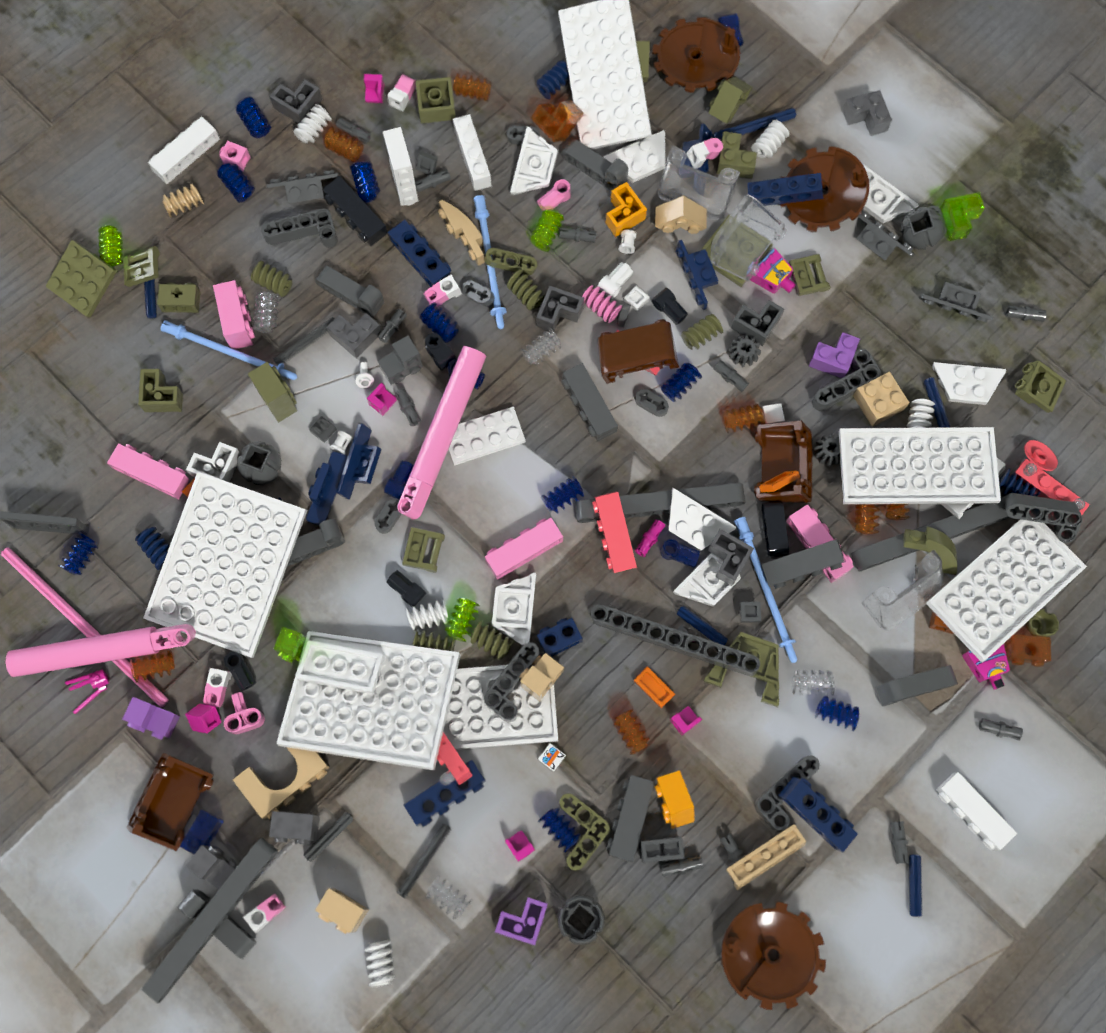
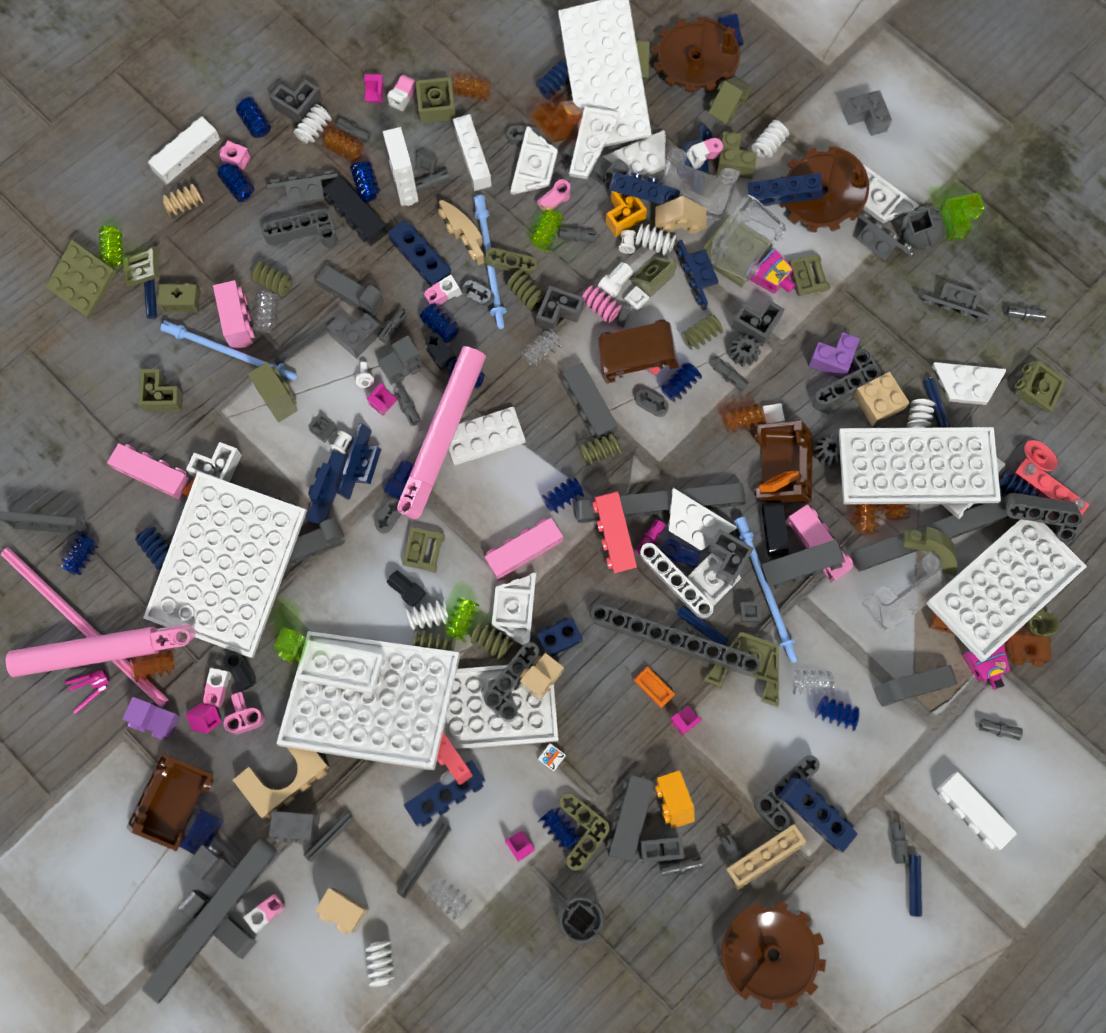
dark grey piece [237,441,282,485] -> none
medium lavender brick [495,897,548,945] -> none
clear orange piece [613,709,651,755] -> none
black piece [651,288,688,325] -> none
dark blue axle [713,108,797,141] -> none
none -> white wing [569,107,620,179]
none -> olive piece [579,434,622,466]
none -> dark blue bracket [609,172,680,204]
none -> olive slope [629,256,677,299]
none -> white piece [636,223,677,256]
none -> white beam [640,543,713,619]

